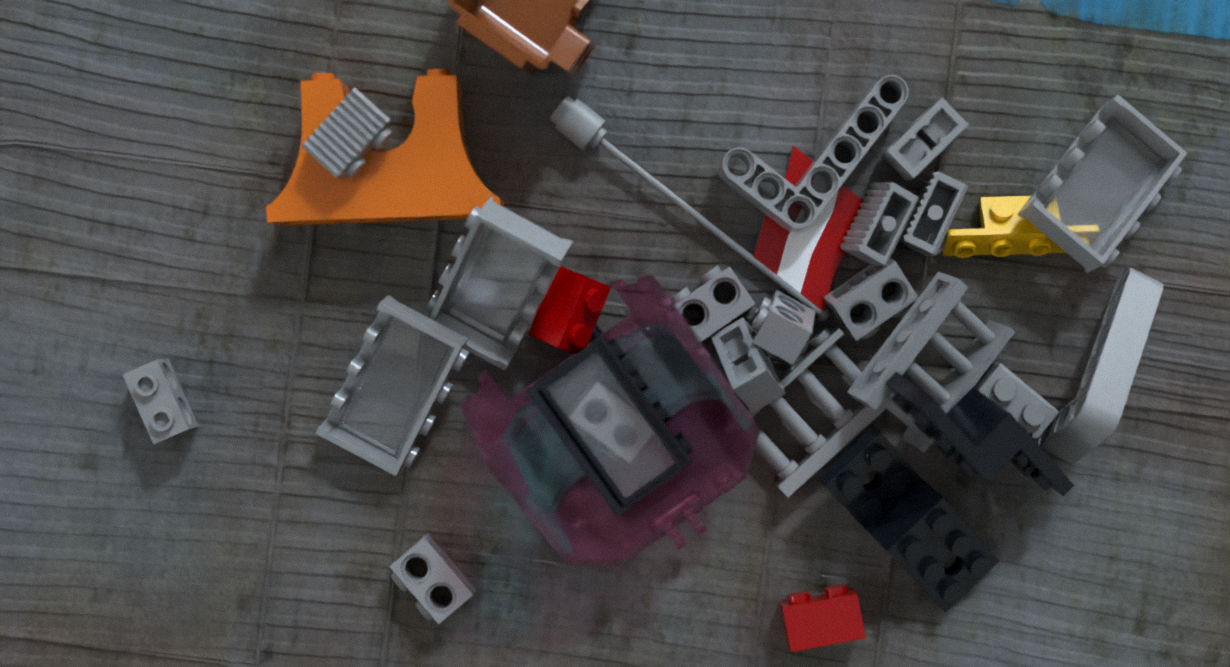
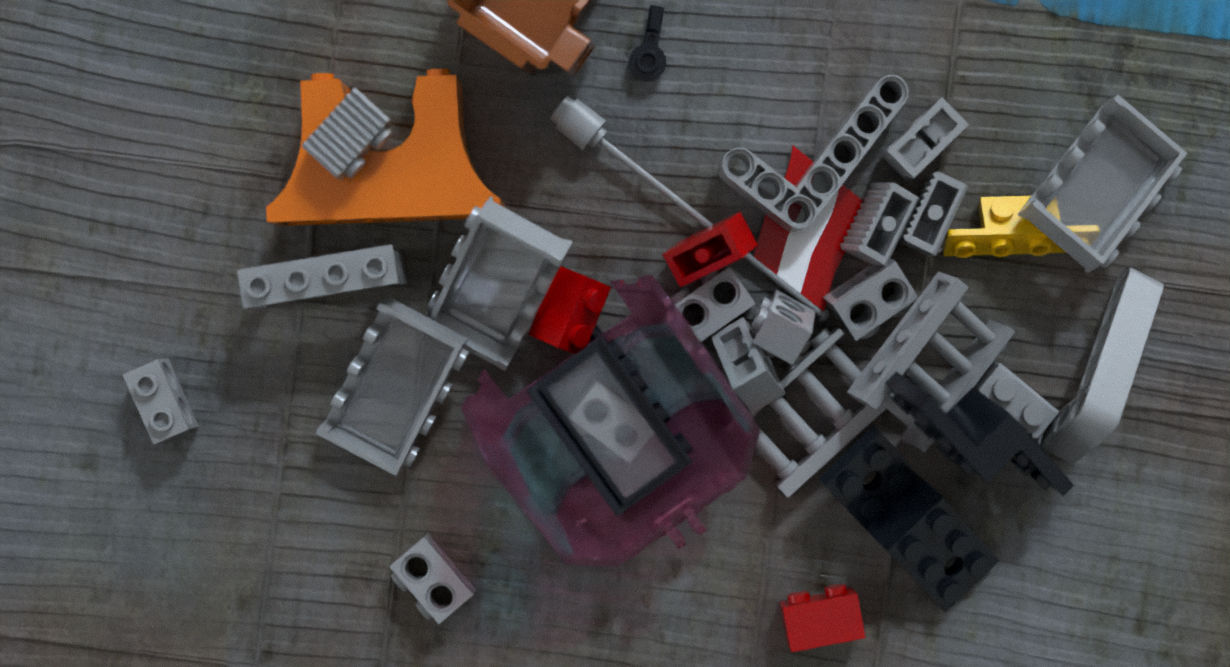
none -> light grey window [237,244,409,309]
none -> black plate [629,5,666,82]
none -> red brick [662,212,758,287]

